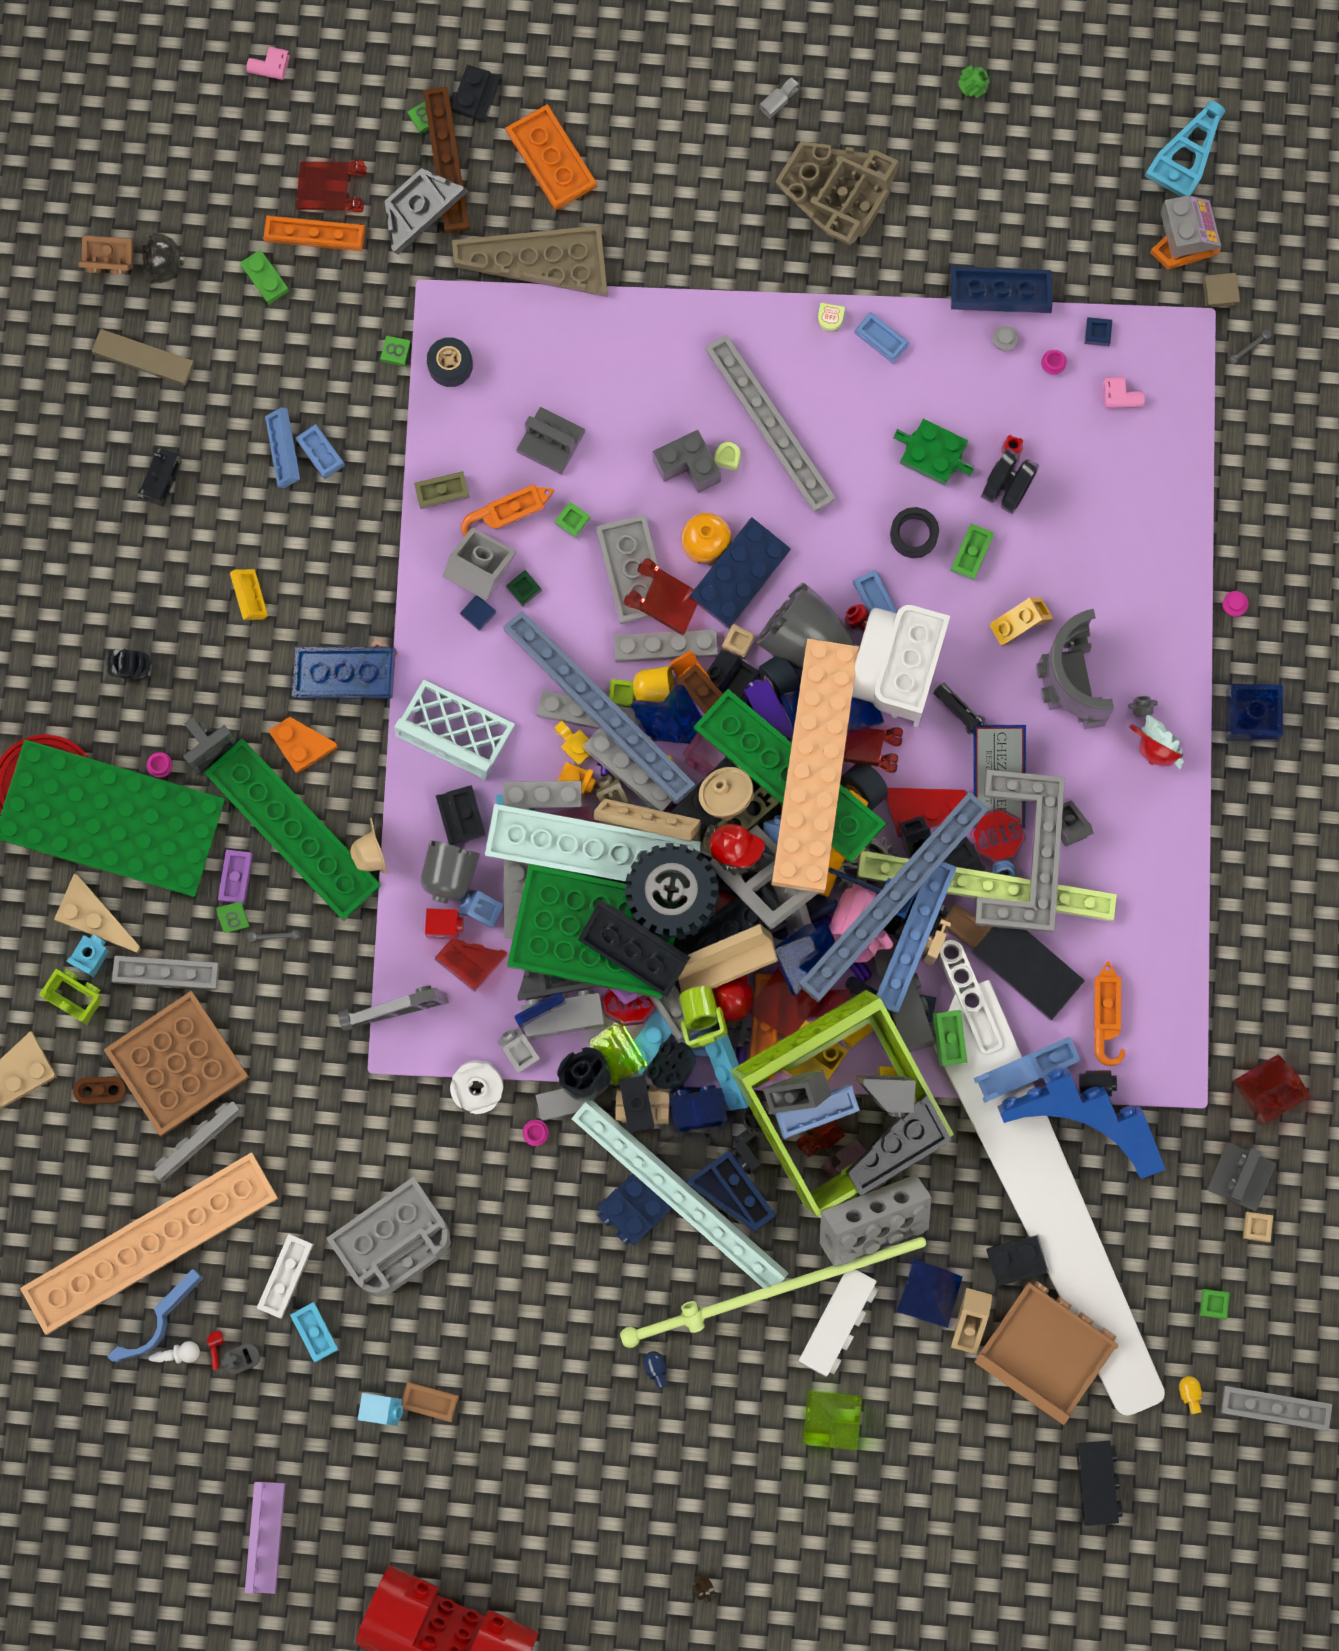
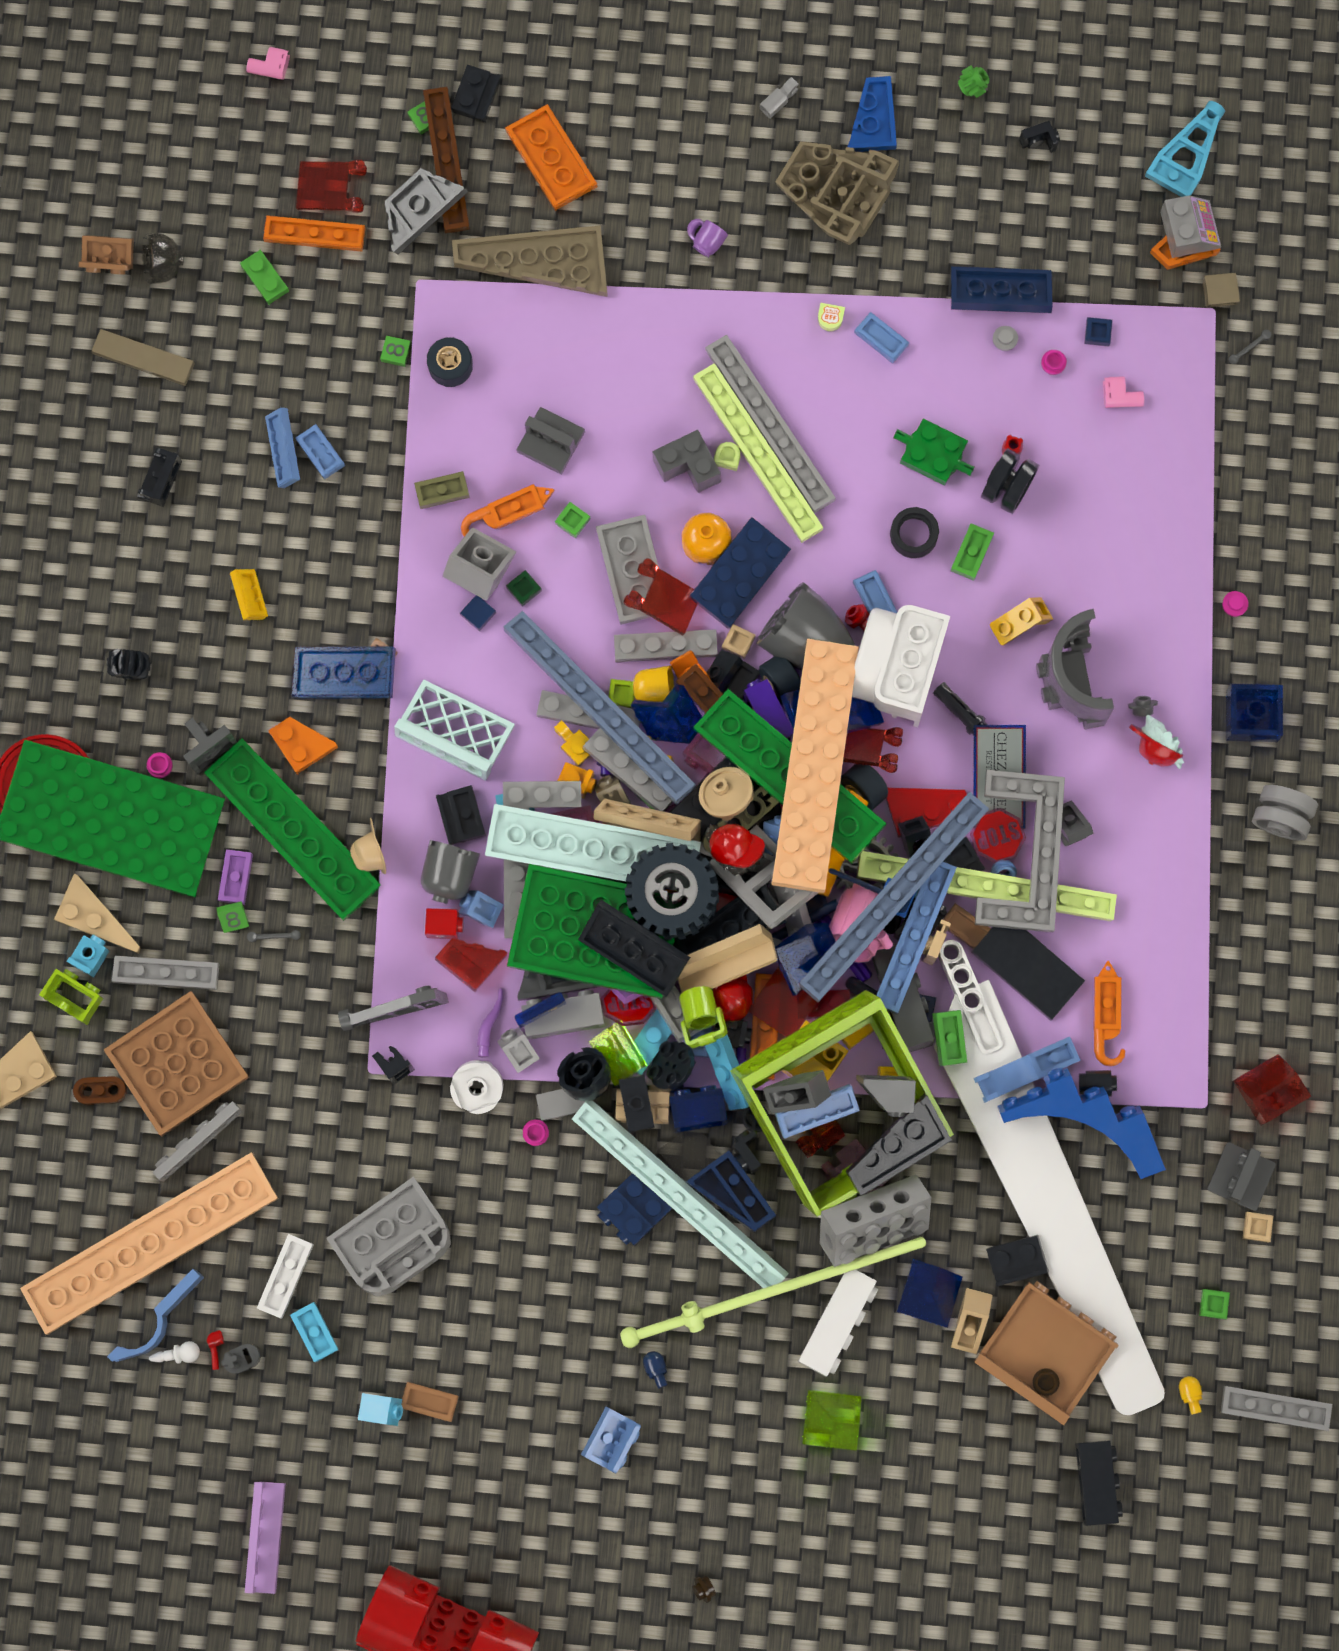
none -> black hinge [372,1046,415,1085]
none -> medium lavender animal [477,988,503,1057]
none -> medium blue bracket [581,1407,641,1474]
none -> medium lavender piece [687,219,728,258]
none -> yellowish green plate [693,363,823,543]
none -> blue wing [848,76,897,152]
none -> black bracket [1019,121,1060,153]
none -> dark brown plate [1033,1368,1060,1396]
none -> light grey wheel [1252,785,1318,841]

